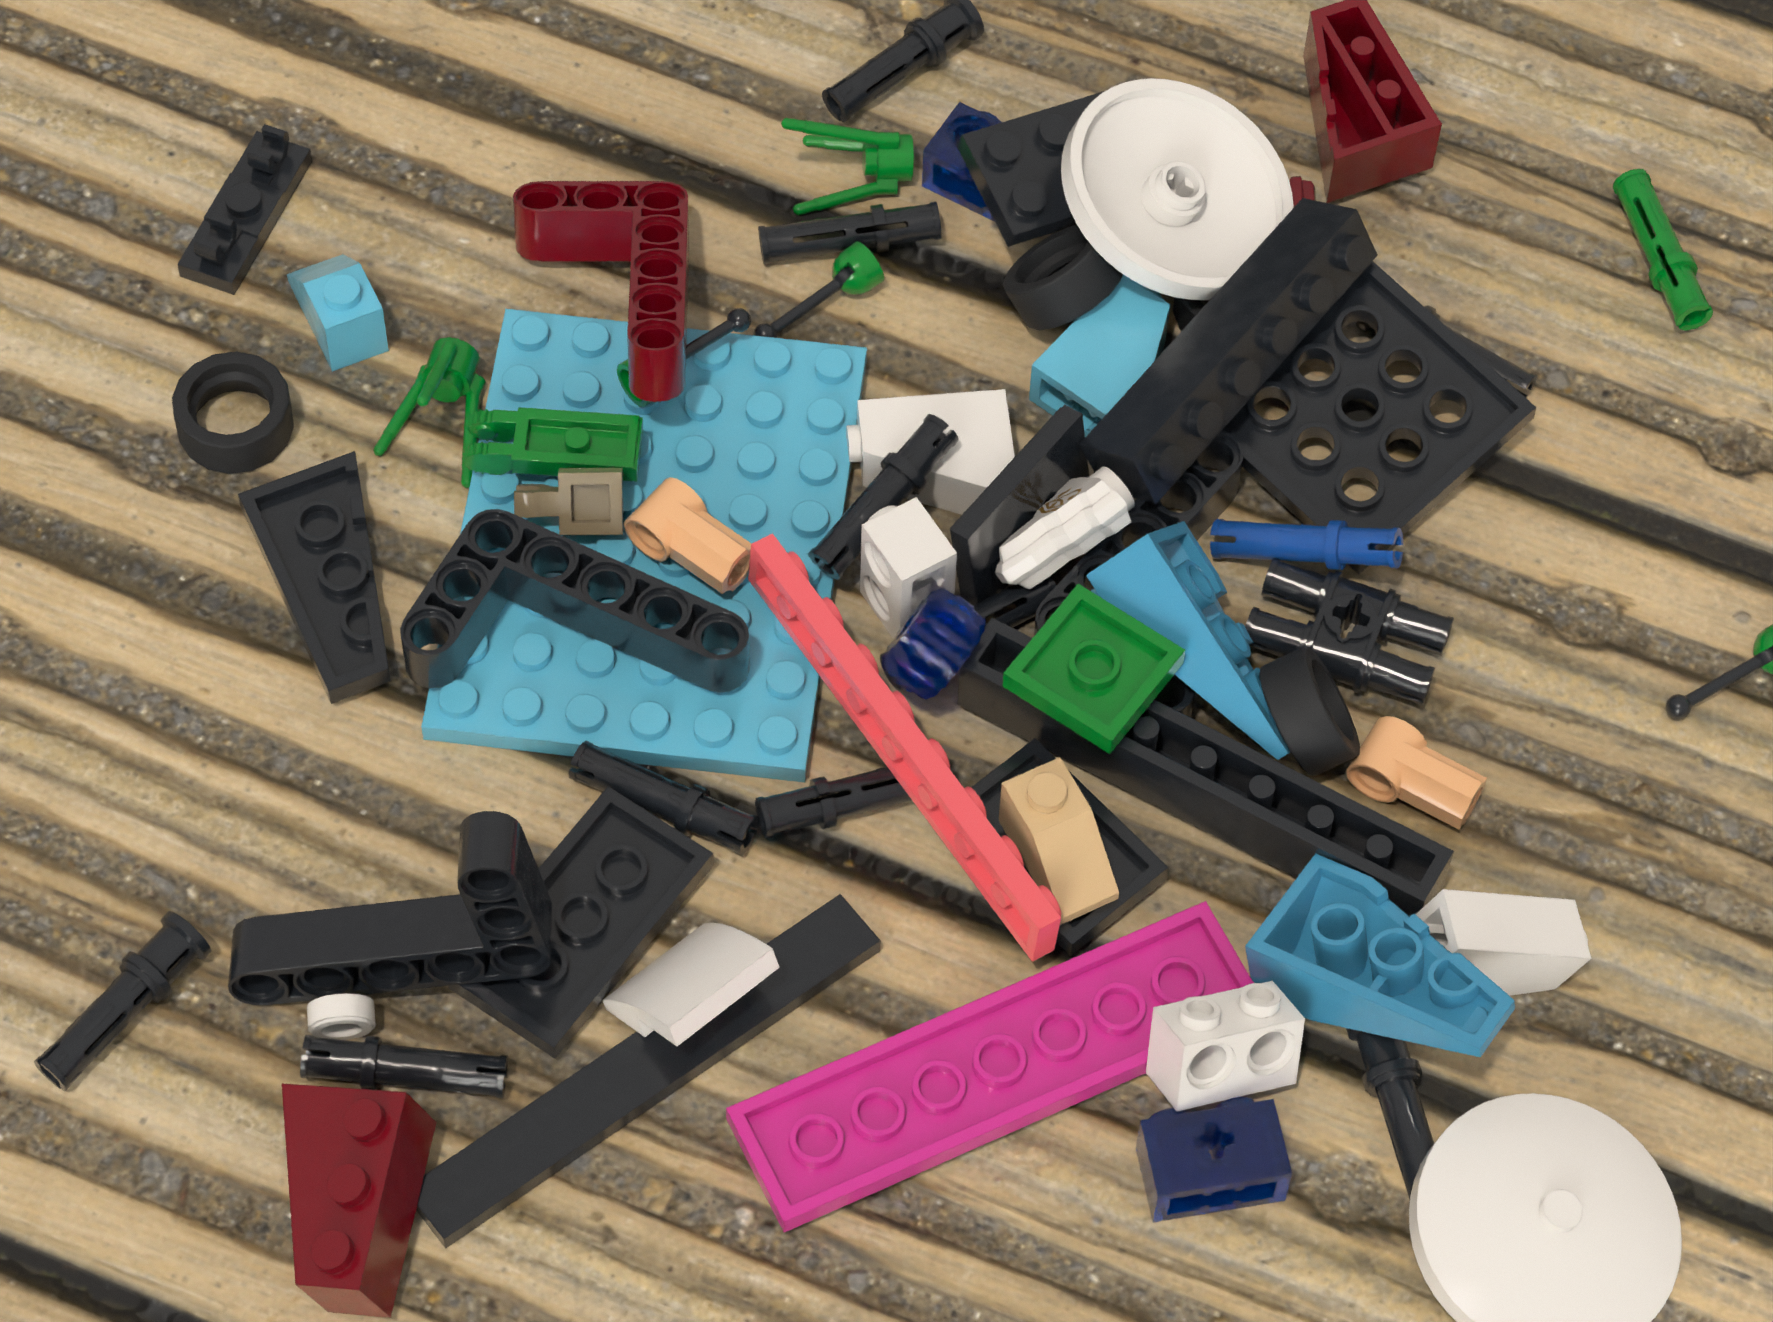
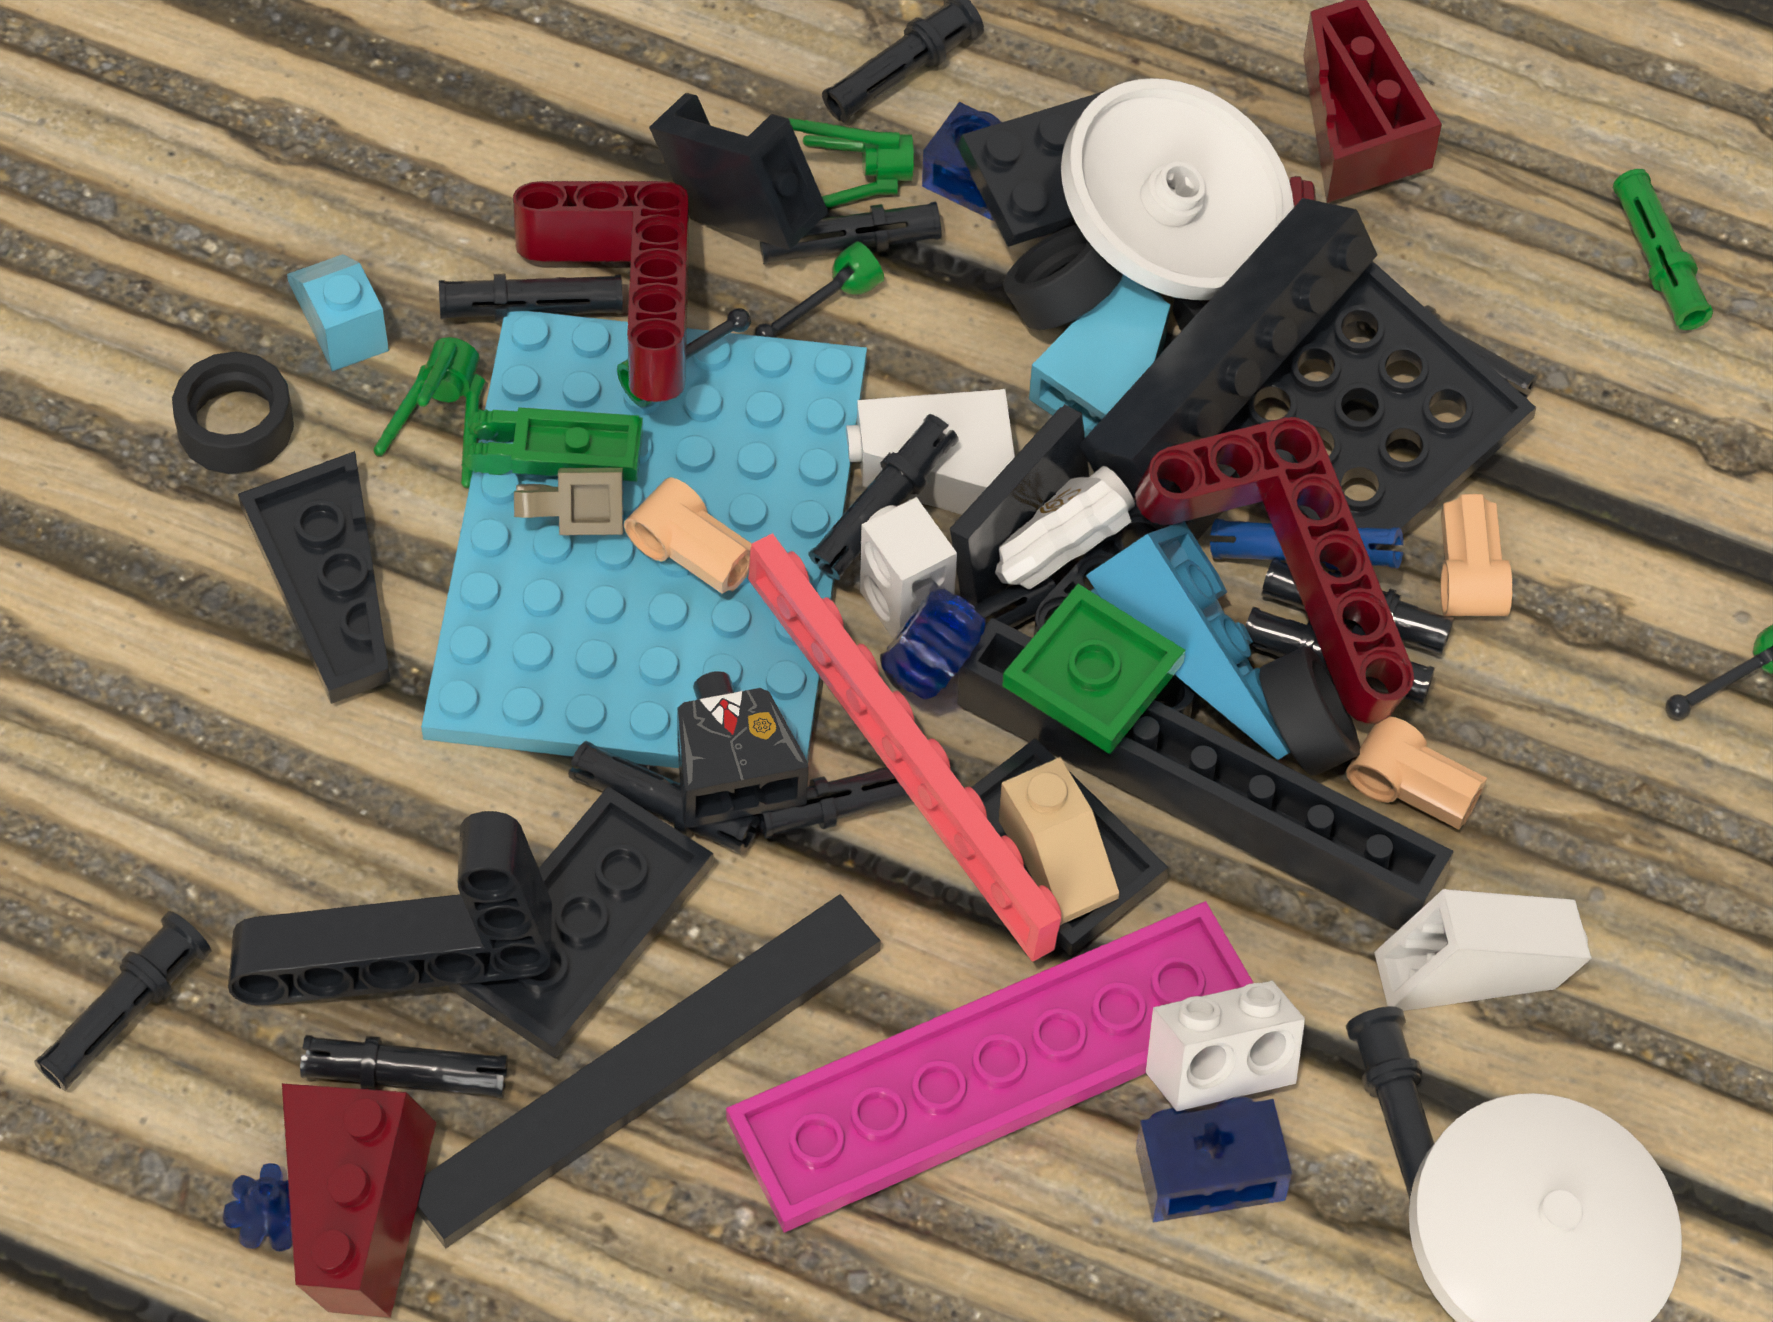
black plate [177,124,312,295] -> none
white tile [307,993,376,1040] -> none
black beam [400,509,750,692] -> none
white slope [602,923,780,1046] -> none
dark azure wedge [1245,853,1515,1057] -> none
none -> clear blue plant [222,1163,293,1252]
none -> black pin [439,273,623,322]
none -> black panel [649,93,828,250]
none -> black torso [677,671,809,828]
none -> dark red beam [1135,417,1414,724]
none -> light nougat piece [1441,494,1512,616]

